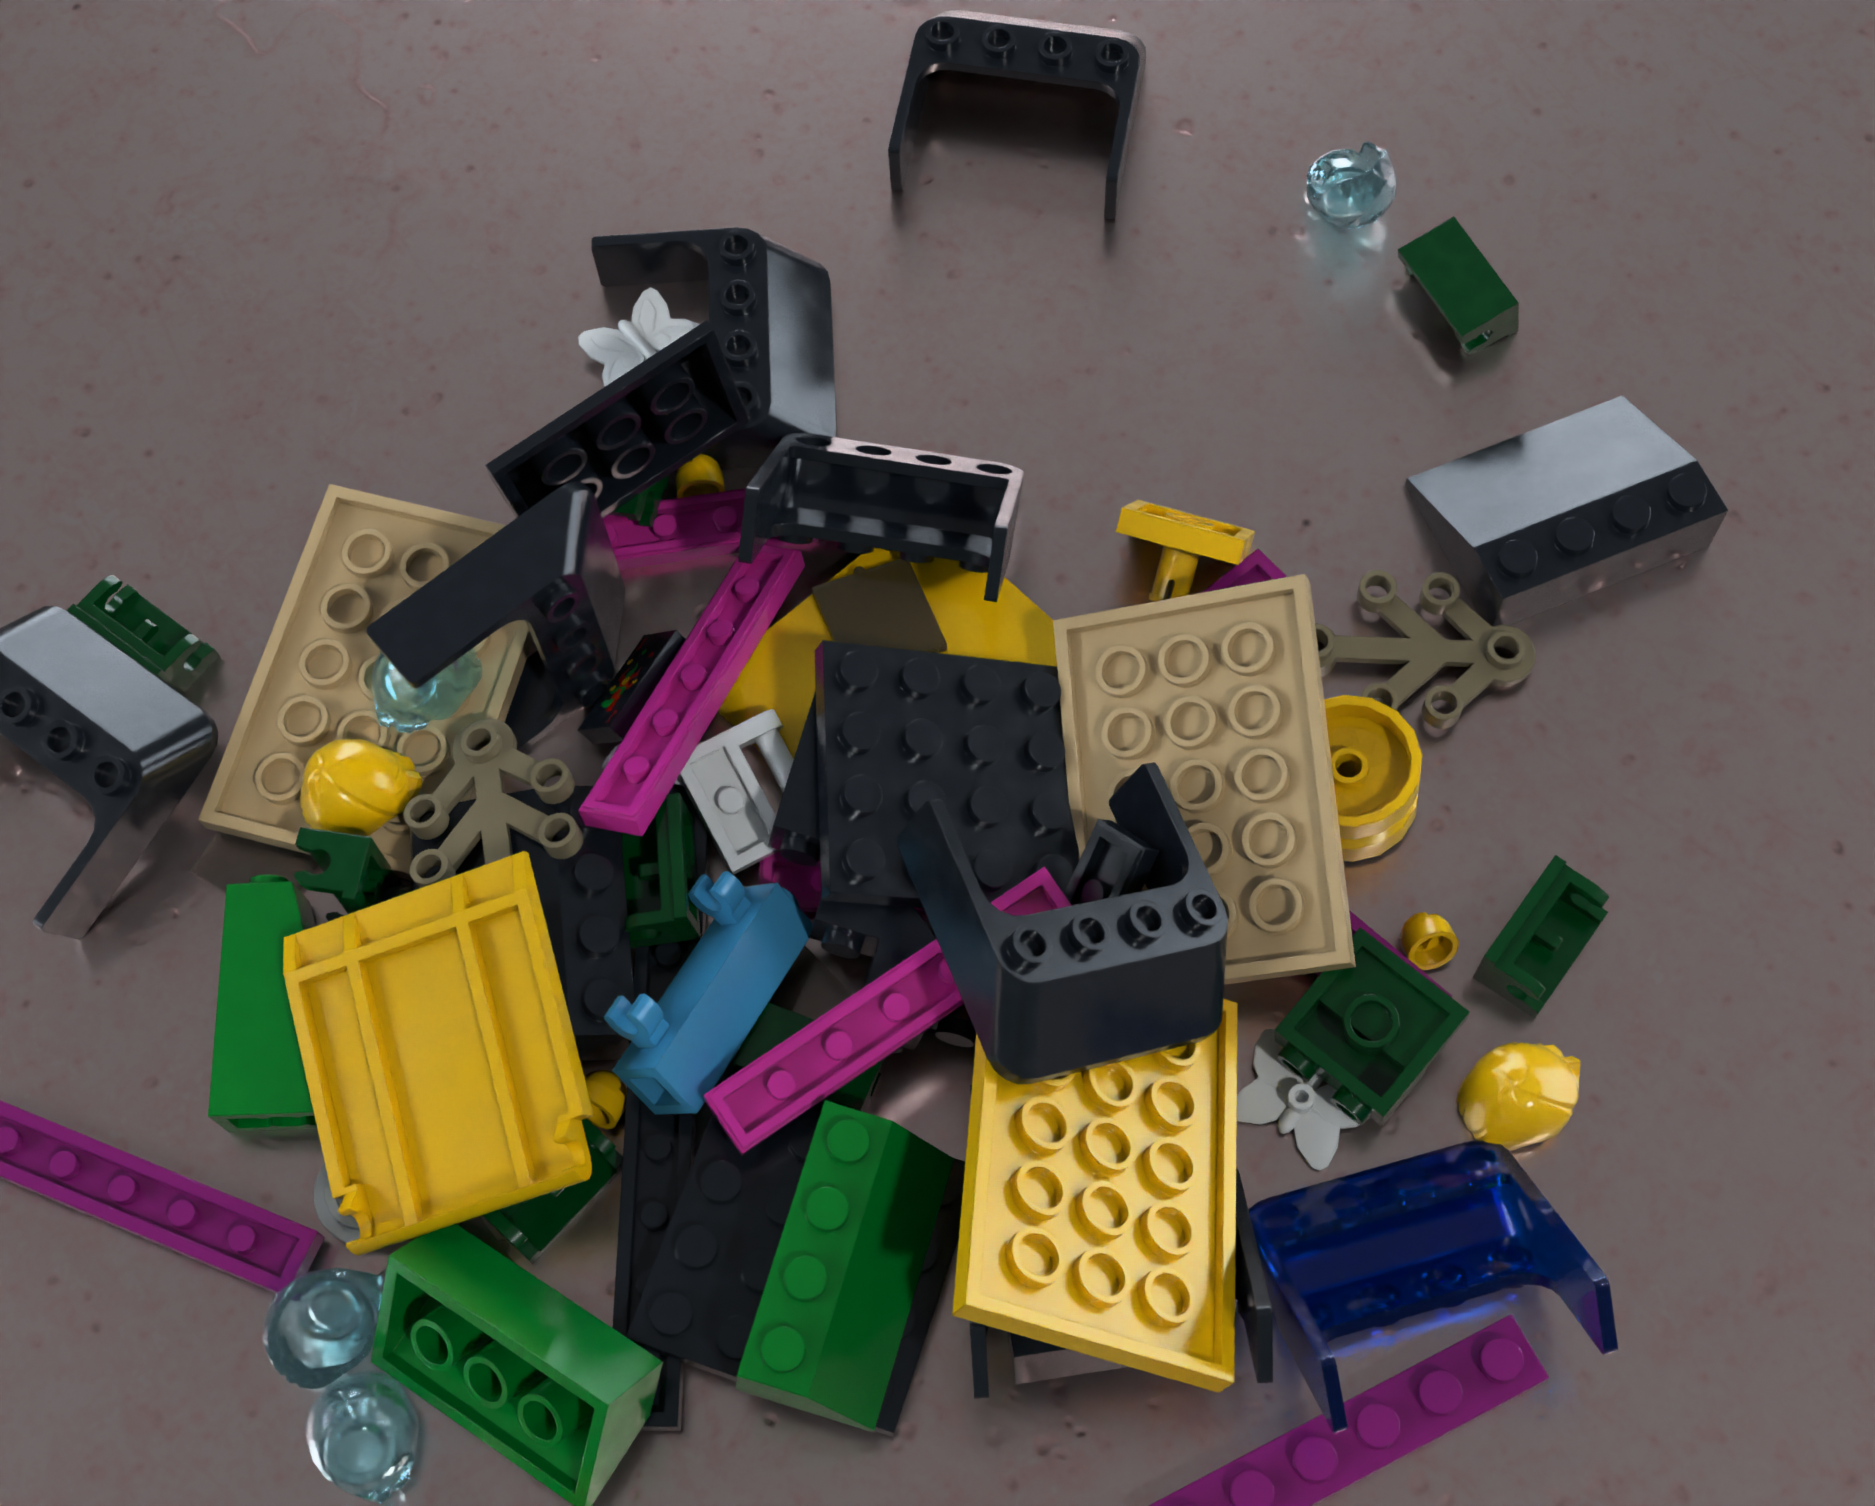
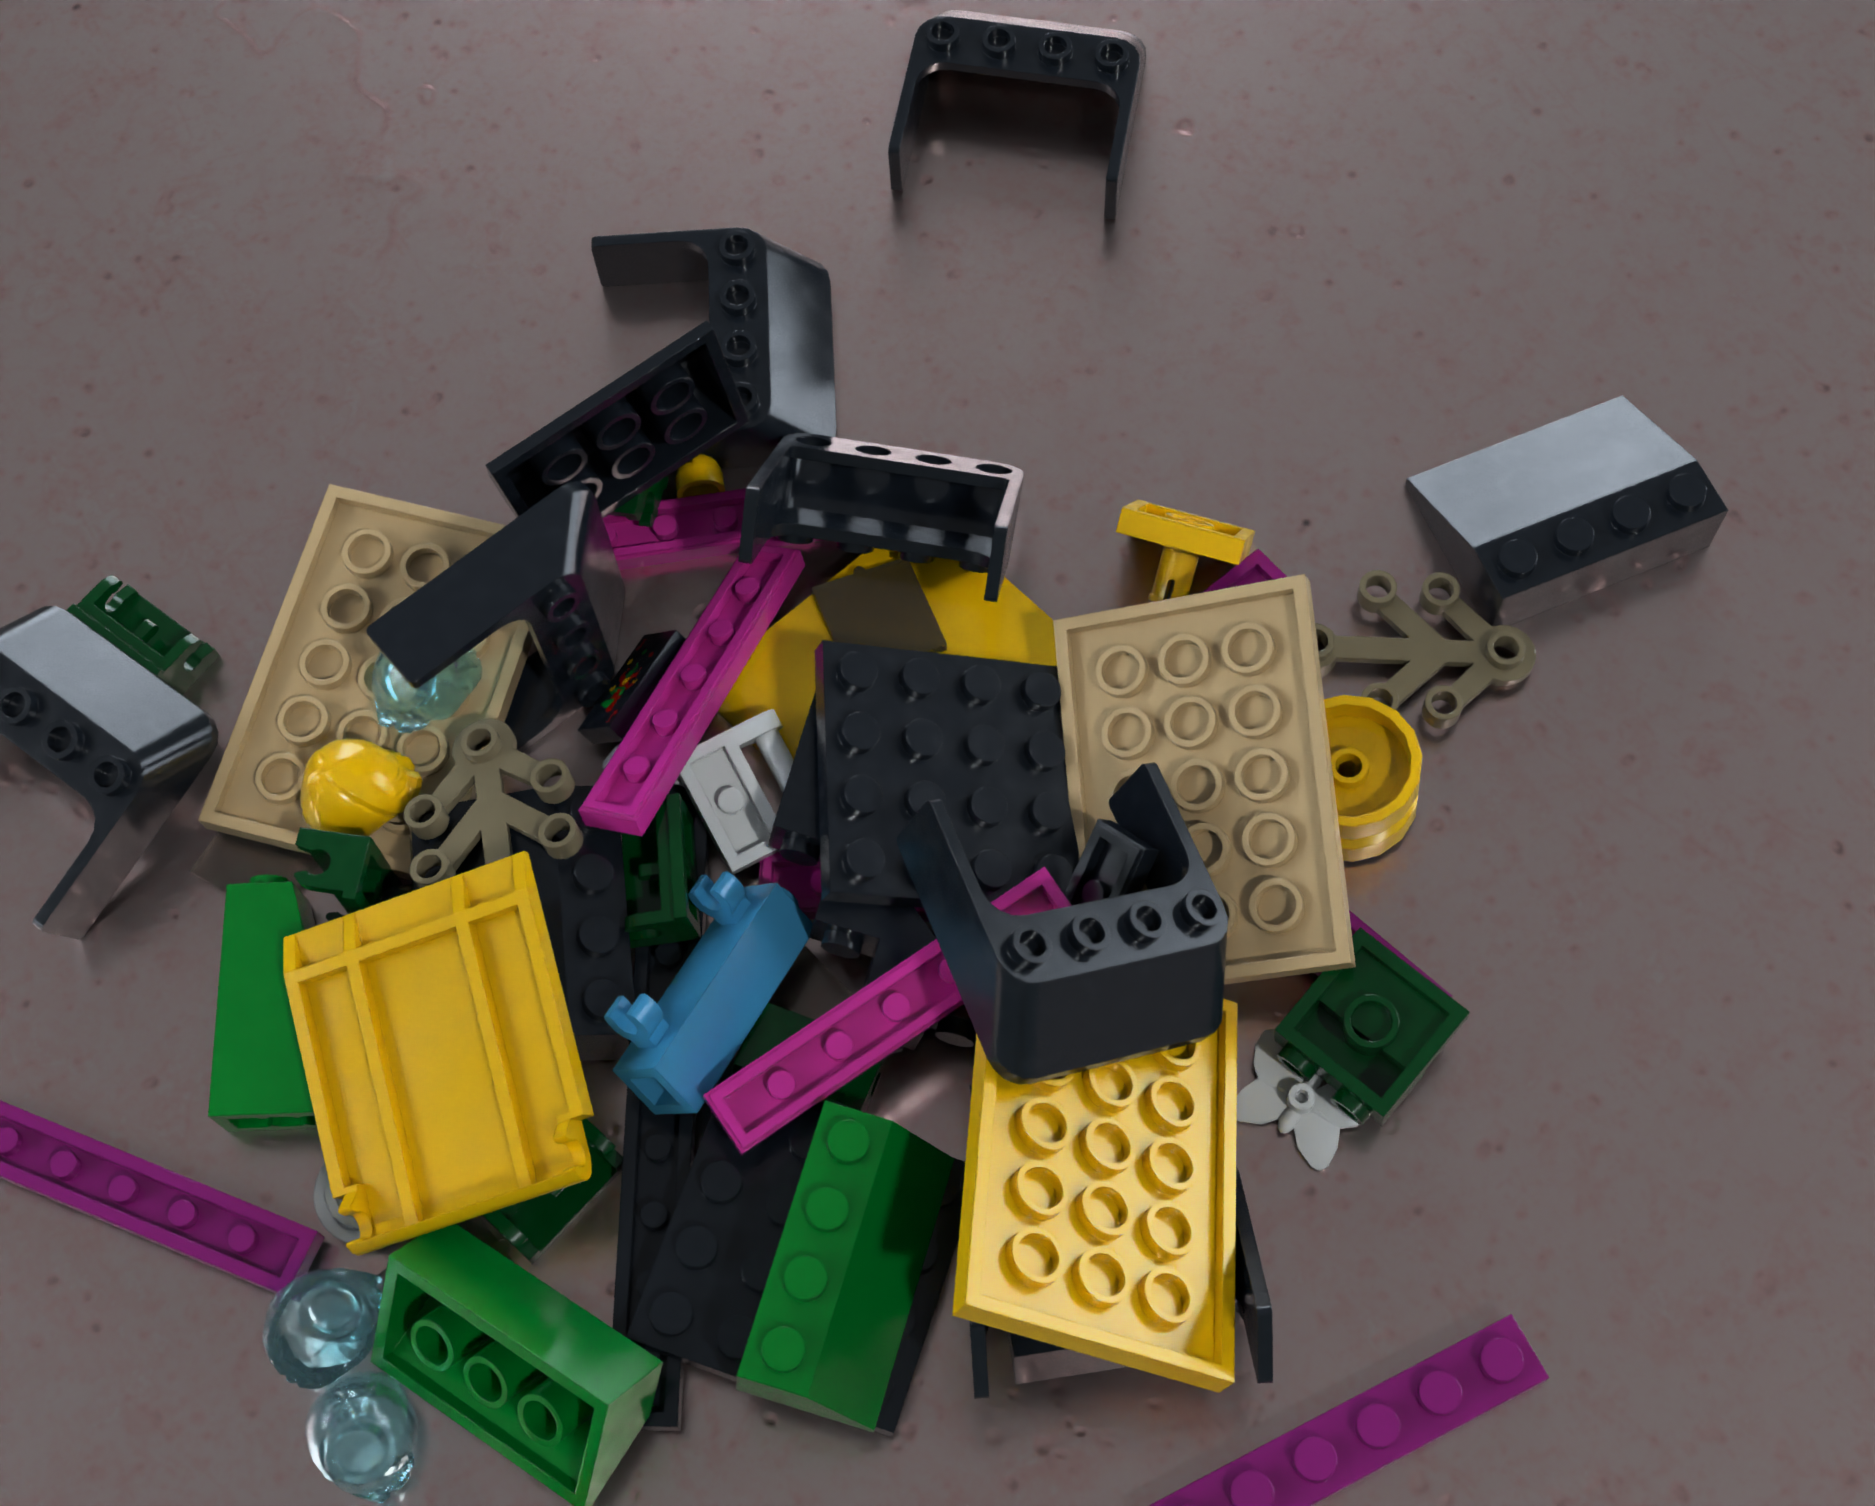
white piece [578,287,700,386] -> none
yellow hinge [585,1070,627,1129] -> none
clear blue windscreen [1248,1140,1618,1433] -> none
clear light blue hair [1306,141,1397,229] -> none
dark green hinge [1398,216,1519,355] -> none
yellow hinge [1400,912,1459,970] -> none
yellow hair [1457,1042,1581,1151] -> none
dark green hinge [1473,855,1609,1019] -> none

